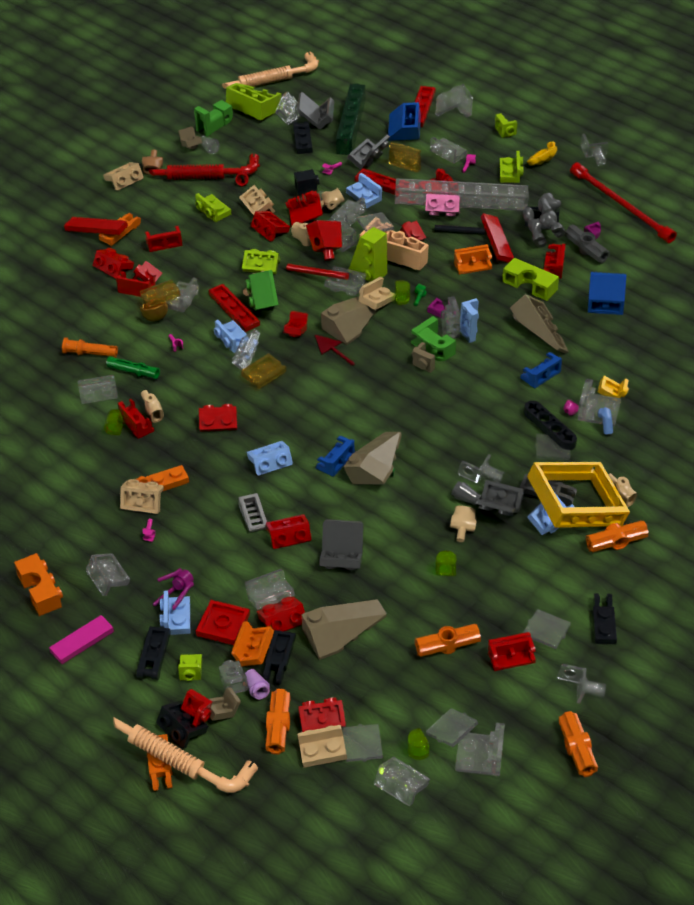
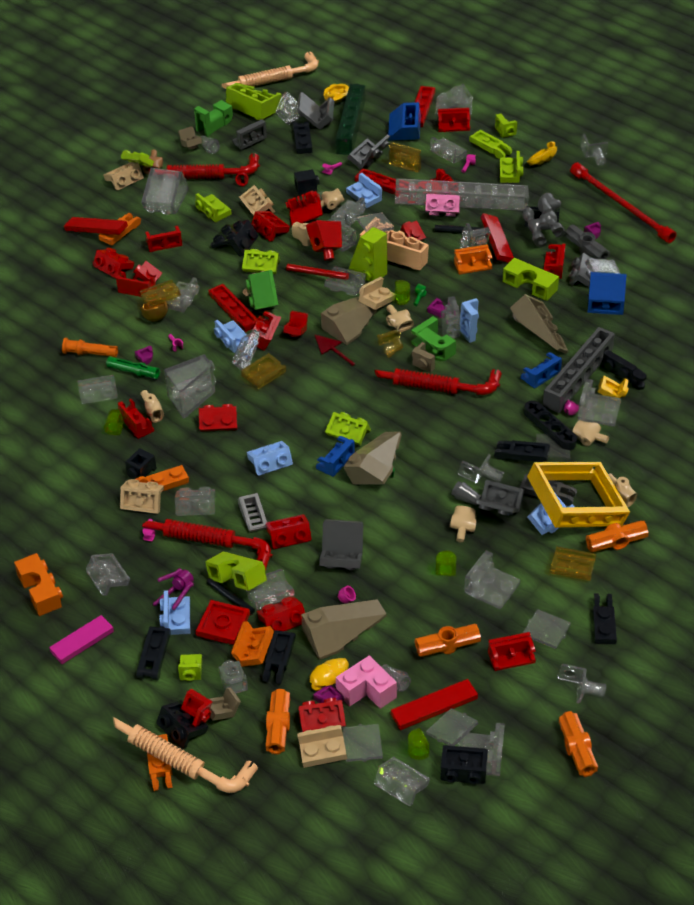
lavender cone [244,669,270,700] -> none
medium blue arm [598,407,613,434] -> none
none -> lime hinge [121,150,154,167]
none -> black brick [125,448,157,479]
none -> magenta tile [135,345,153,365]
none -> clear slope [141,168,189,215]
none -> red piece [142,519,273,572]
none -> clear slope [164,354,216,418]
none -> clear bracket [175,487,216,516]
none -> lime arch [205,551,267,591]
none -> black bar [207,578,255,616]
none -> black bracket [210,220,259,257]
none -> dark grey bracket [232,119,267,150]
none -> red hinge [247,311,281,351]
none -> yellow arm [309,658,349,691]
none -> magenta tile [313,685,344,703]
none -> yellow arm [324,84,349,104]
none -> lime bracket [325,412,371,446]
none -> bright pink brick [335,655,397,709]
none -> dark pink hinge [338,586,356,604]
none -> red piece [374,368,502,395]
none -> clear yellow piece [377,330,403,357]
none -> clear cone [382,664,411,692]
none -> tan piece [386,305,414,332]
none -> red tile [391,679,478,730]
none -> red hinge [438,108,470,132]
none -> black bracket [440,745,488,785]
none -> clear bracket [459,223,491,248]
none -> clear bracket [465,550,520,609]
none -> lime hinge [469,129,513,159]
none -> black hinge [494,440,550,462]
none -> dark grey brick [543,327,615,413]
none -> clear yellow plate [550,546,596,581]
none -> dark grey bracket [569,253,600,287]
none -> tan piece [572,420,609,446]
none -> clear tile [585,259,620,274]
none -> black hinge [602,350,647,390]

